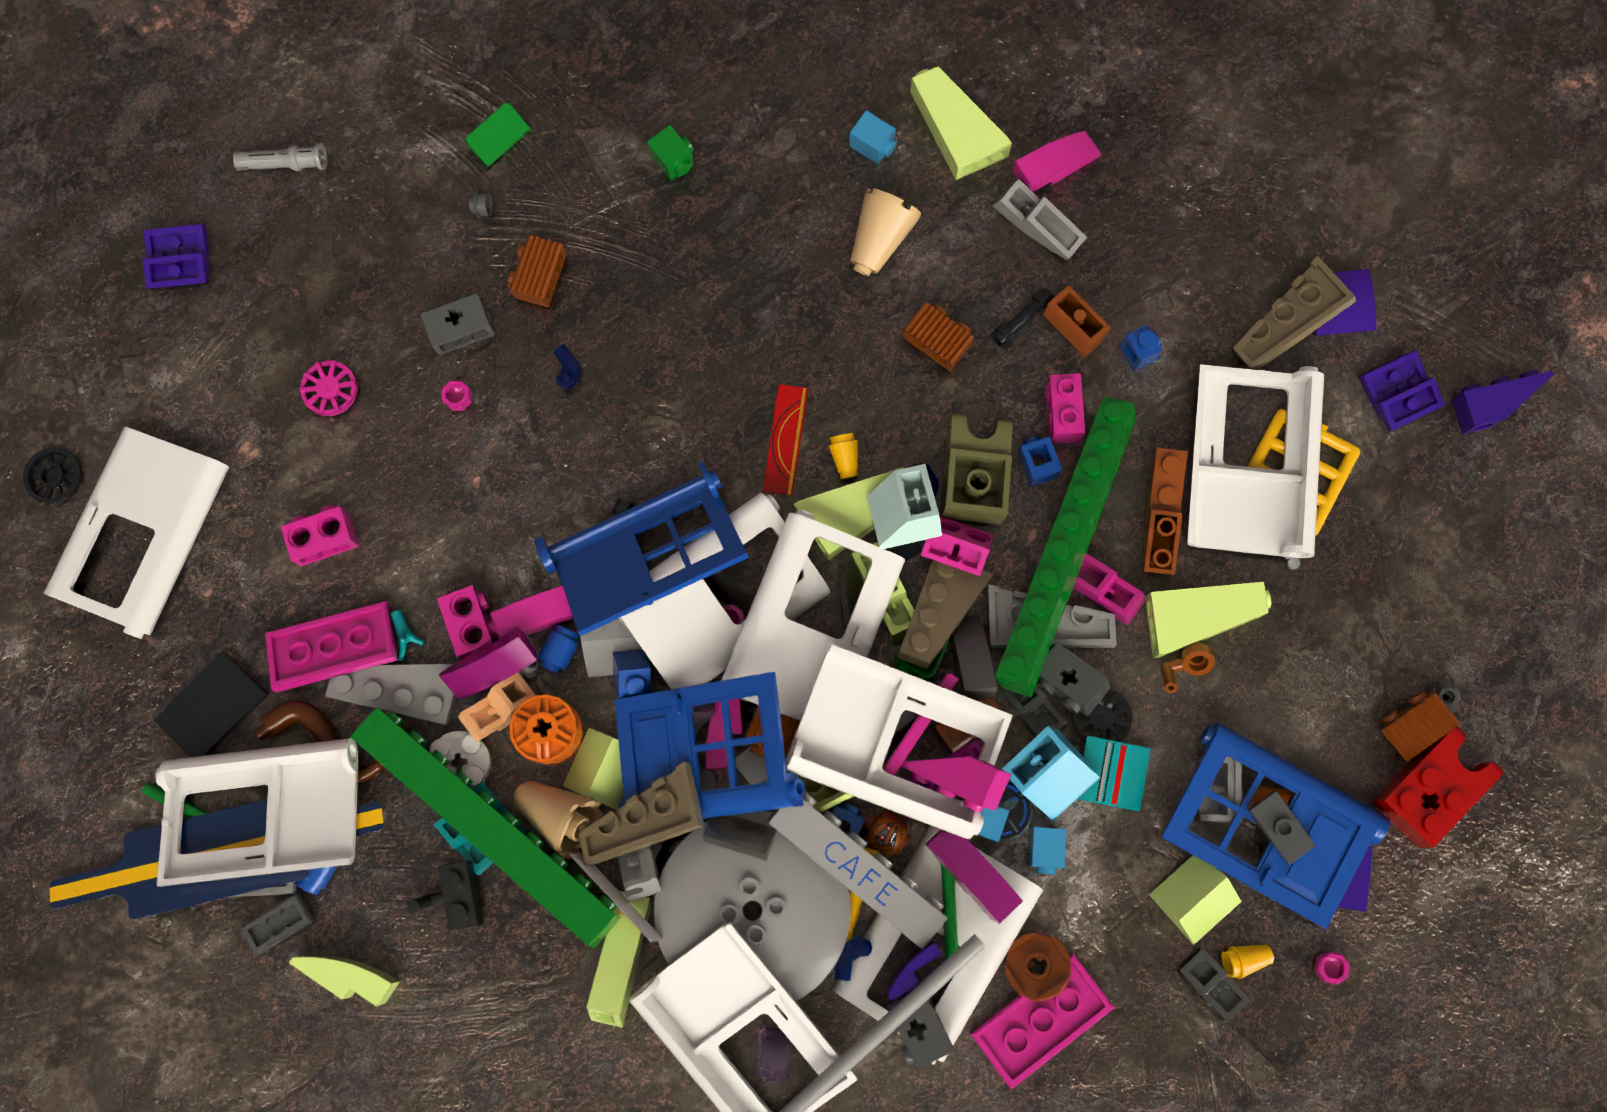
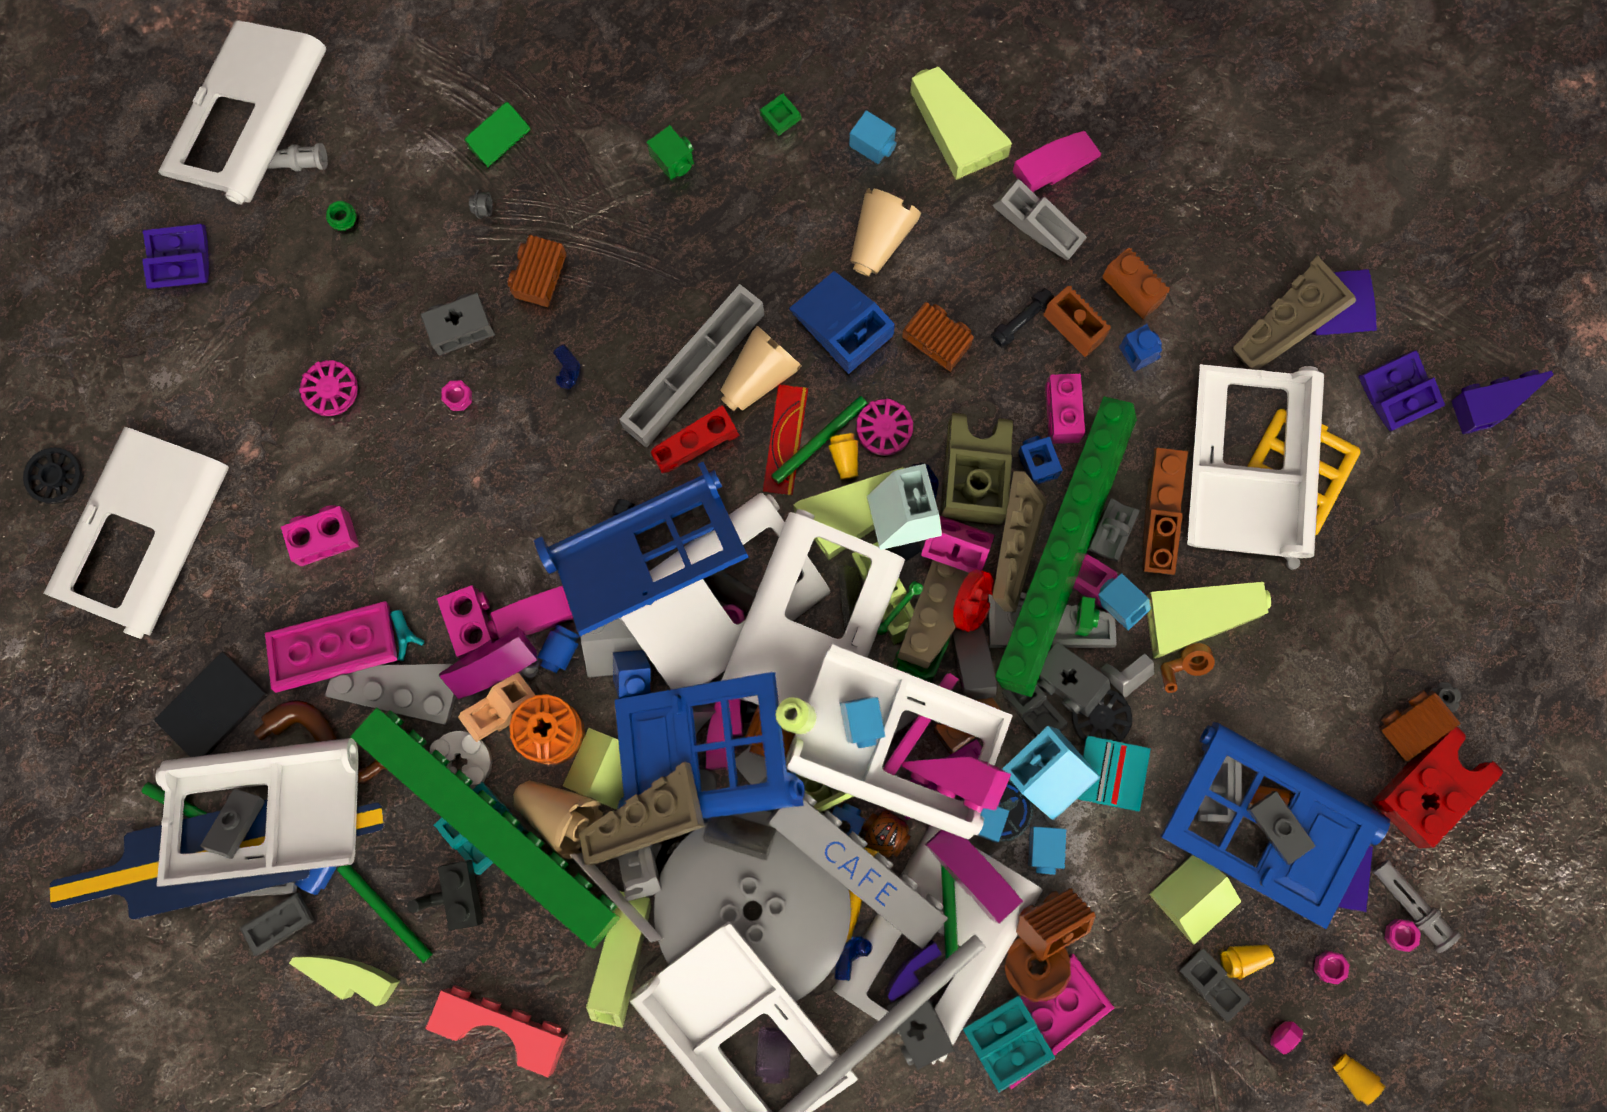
none -> white piece [159,20,327,205]
none -> dark grey plate [200,789,265,859]
none -> green plate [326,201,357,231]
none -> green bar [337,865,433,963]
none -> coral arch [426,985,568,1077]
none -> light grey brick [619,284,764,448]
none -> red leg [651,405,739,473]
none -> tan cone [720,326,802,411]
none -> green plate [760,93,801,136]
none -> green bar [771,396,868,484]
none -> yellowish green brick [776,697,817,734]
none -> blue slope [789,271,895,374]
none -> dark azure brick [840,697,885,748]
none -> dark pink wheel [856,399,913,456]
none -> green hinge [877,581,923,635]
none -> red tile [953,569,994,632]
none -> teal slope [963,996,1055,1093]
none -> dark tan wing [992,471,1047,612]
none -> dark orange brick [1016,888,1096,961]
none -> green plate [1075,597,1100,636]
none -> dark grey hips [1088,498,1140,562]
none -> dark azure brick [1098,573,1151,630]
none -> light grey tile [1100,653,1154,698]
none -> dark orange brick [1102,248,1170,319]
none -> dark pink tile [1270,1020,1303,1054]
none -> yellow cone [1332,1053,1385,1105]
none -> light grey pin [1372,859,1461,953]
none -> dark pink tile [1385,919,1421,952]

